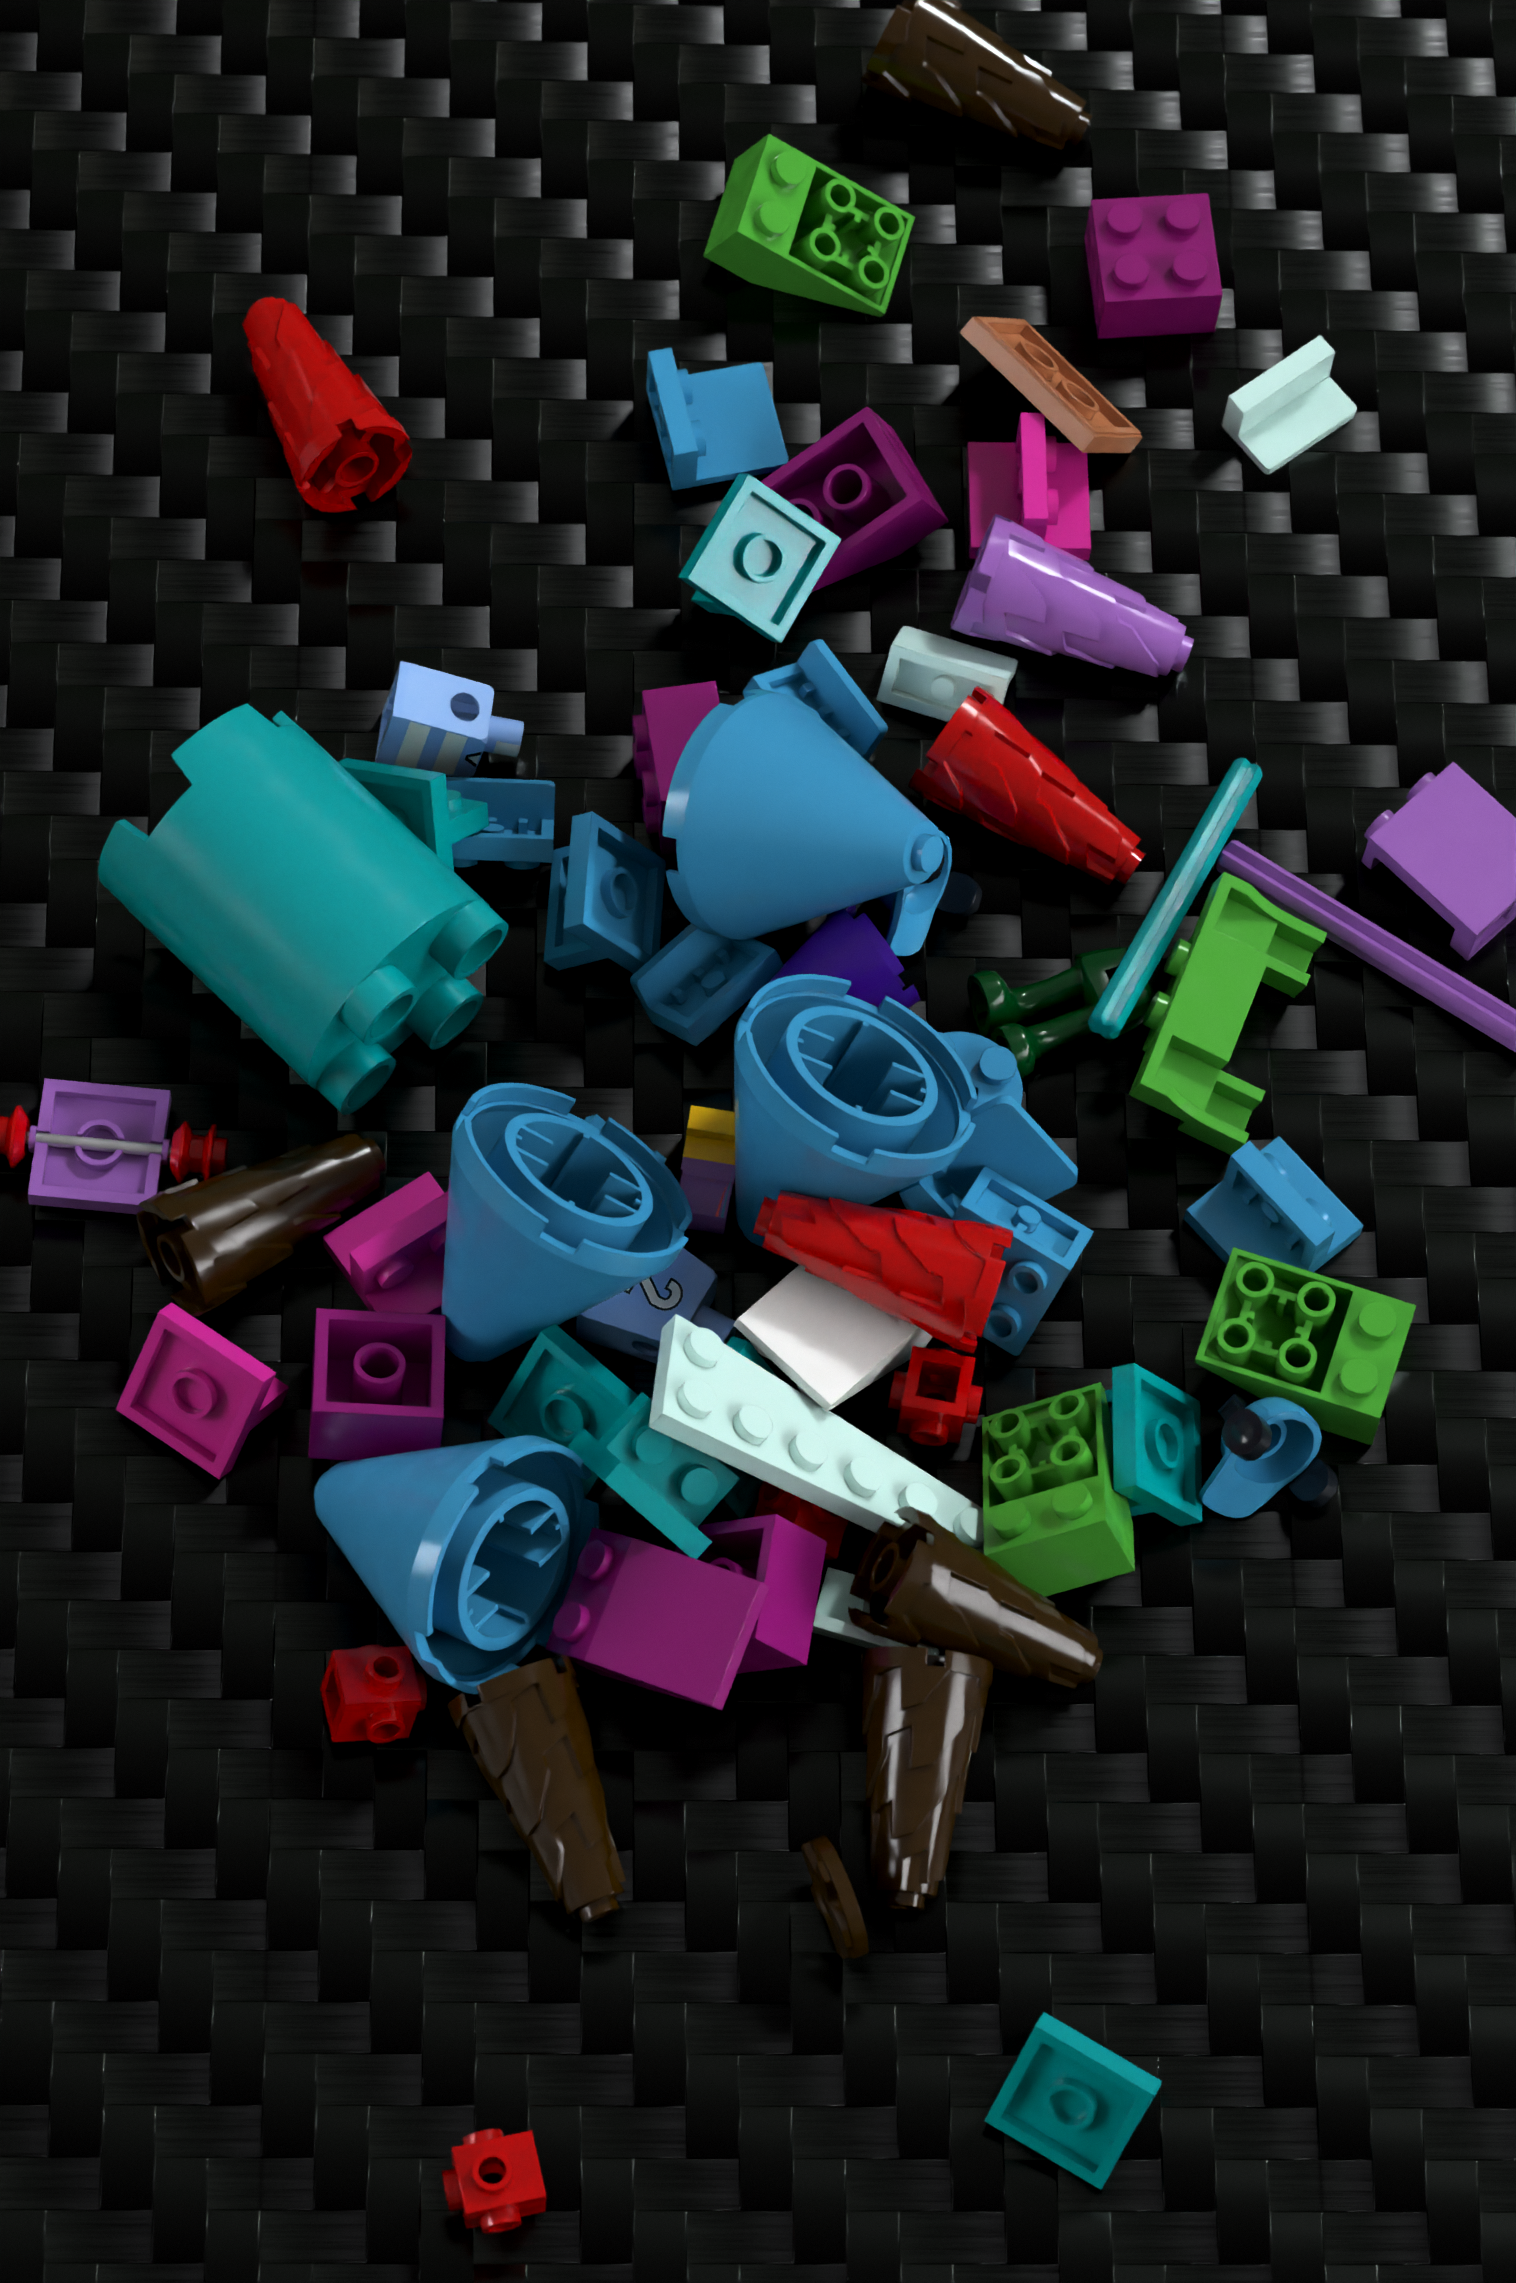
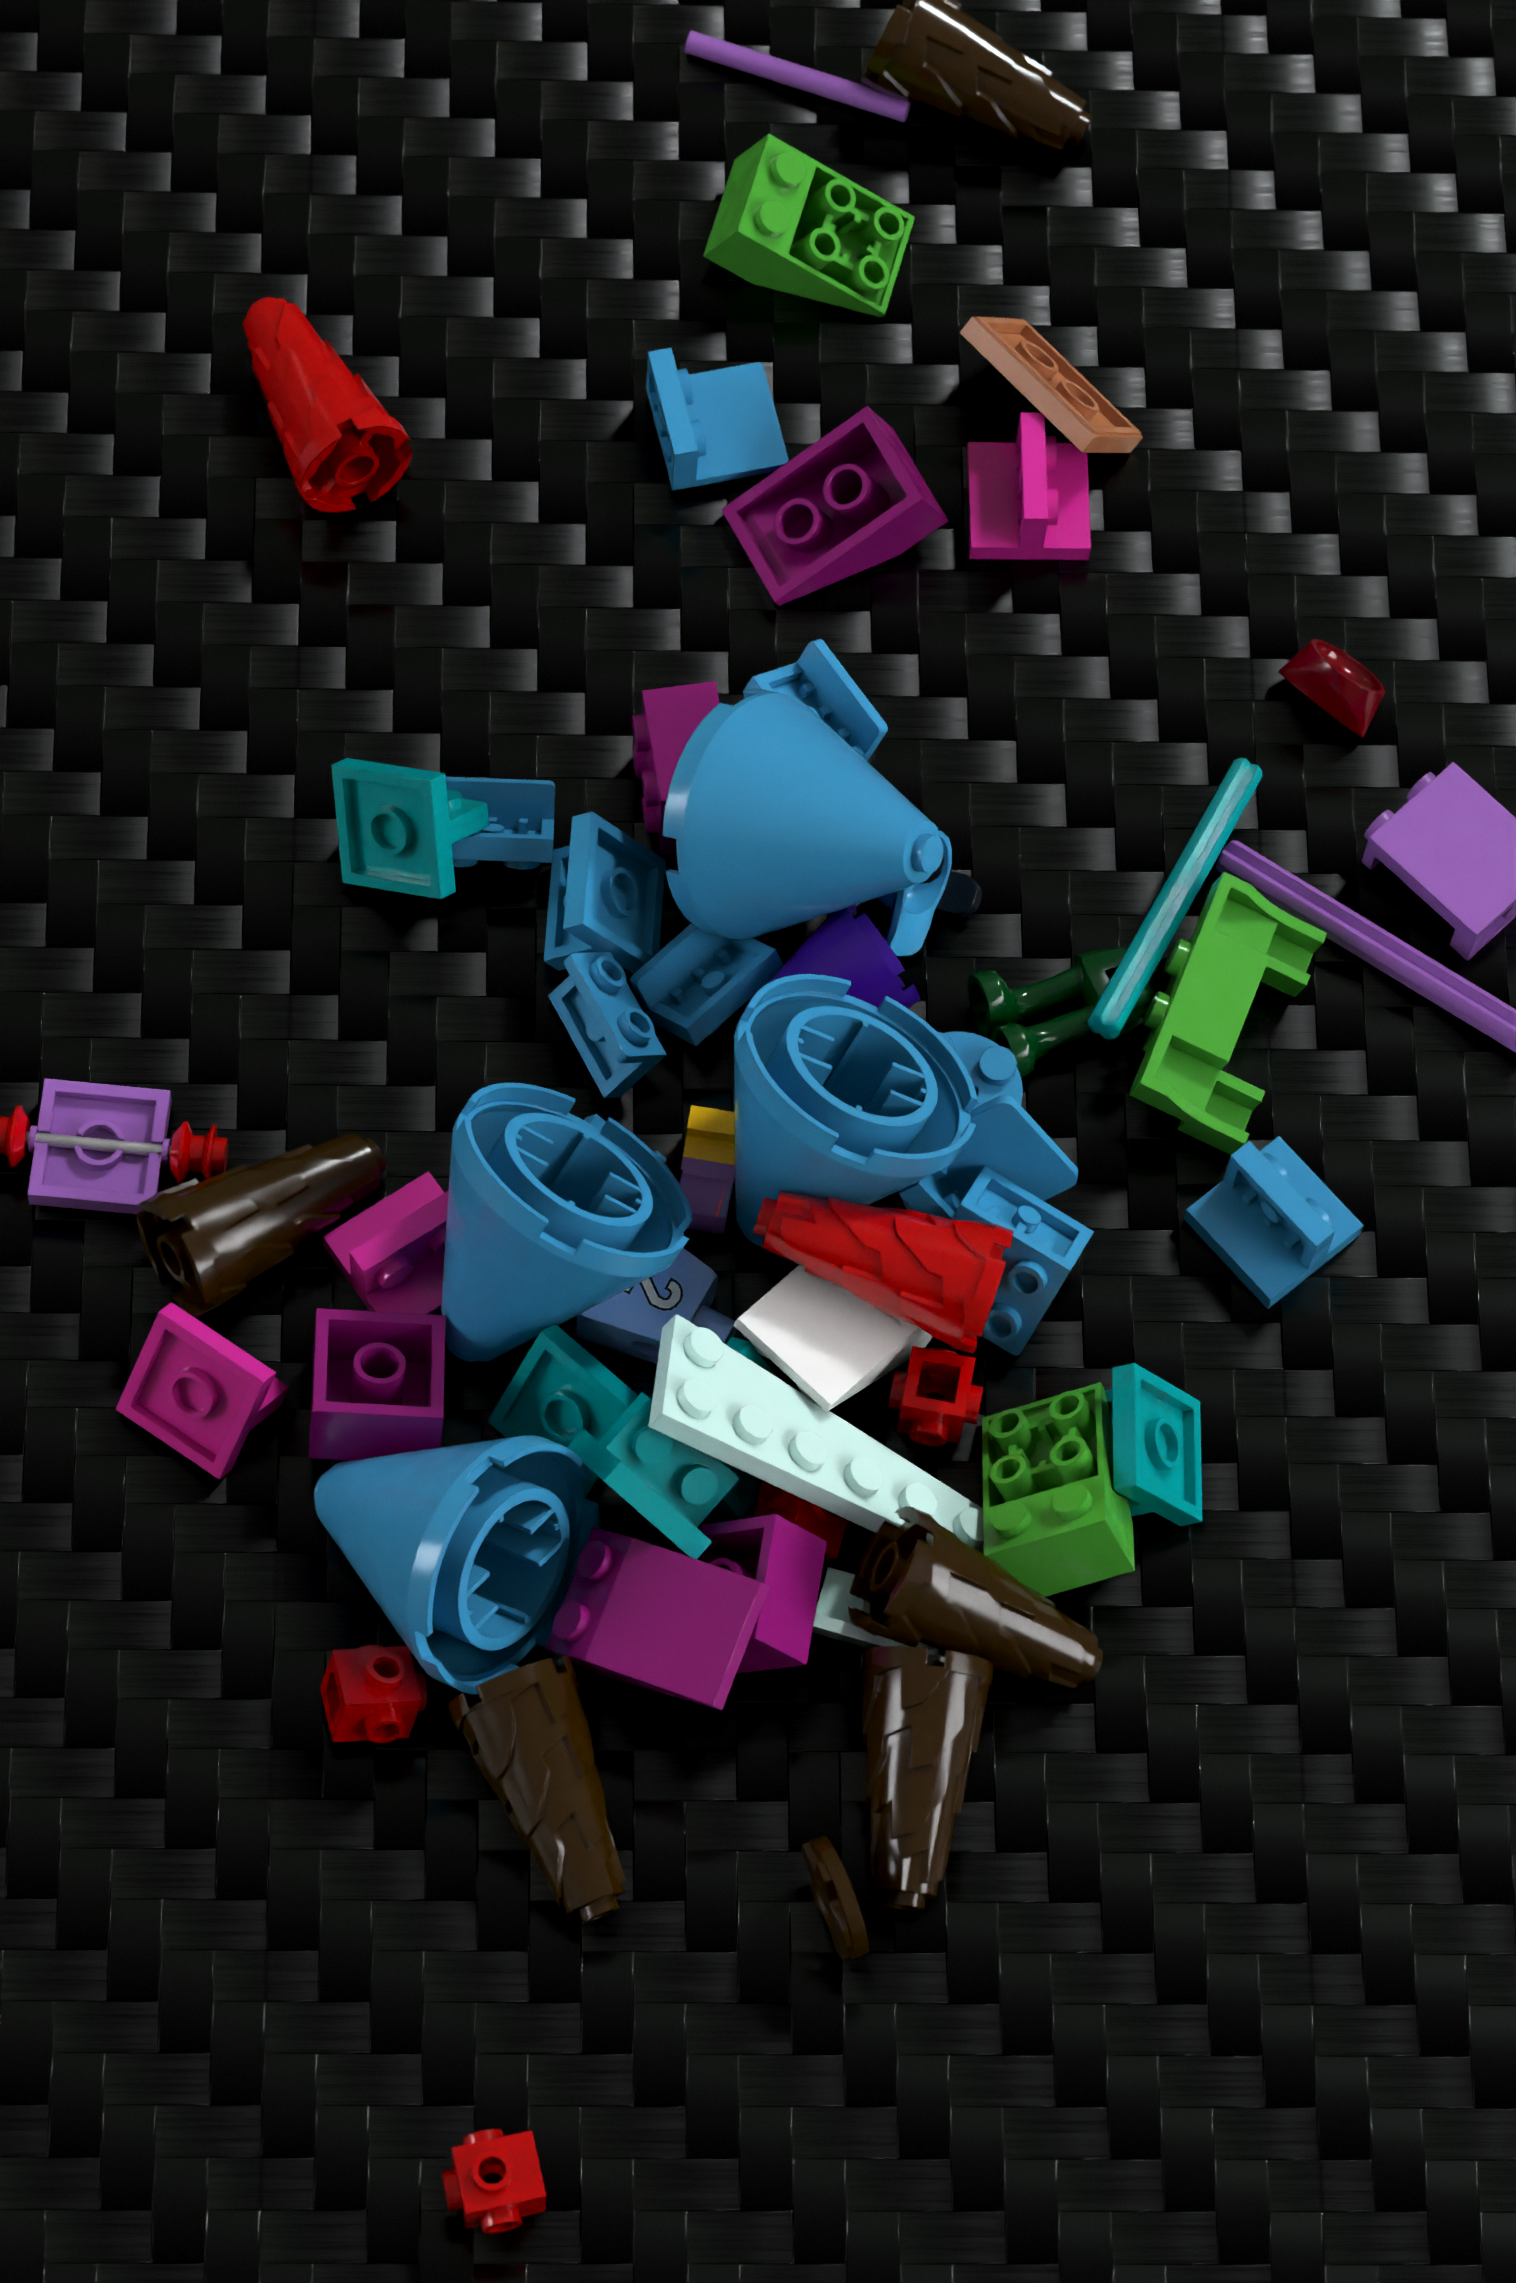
teal brick [98,703,509,1115] -> none
light blue torso [375,661,524,777] -> none
bracket [678,473,842,643] -> none
light aqua panel [876,626,1018,722] -> none
red cone [908,686,1146,886] -> none
medium lavender cone [950,514,1194,678] -> none
teal bracket [984,2012,1161,2190] -> none
magenta brick [1084,193,1223,339] -> none
bright green slope [1194,1247,1417,1446] -> none
dark azure cap [1199,1394,1338,1518] -> none
light aqua panel [1222,335,1357,474] -> none
none -> dark azure bracket [548,952,667,1098]
none -> medium lavender bar [684,30,911,123]
none -> dark red piece [1278,639,1385,738]

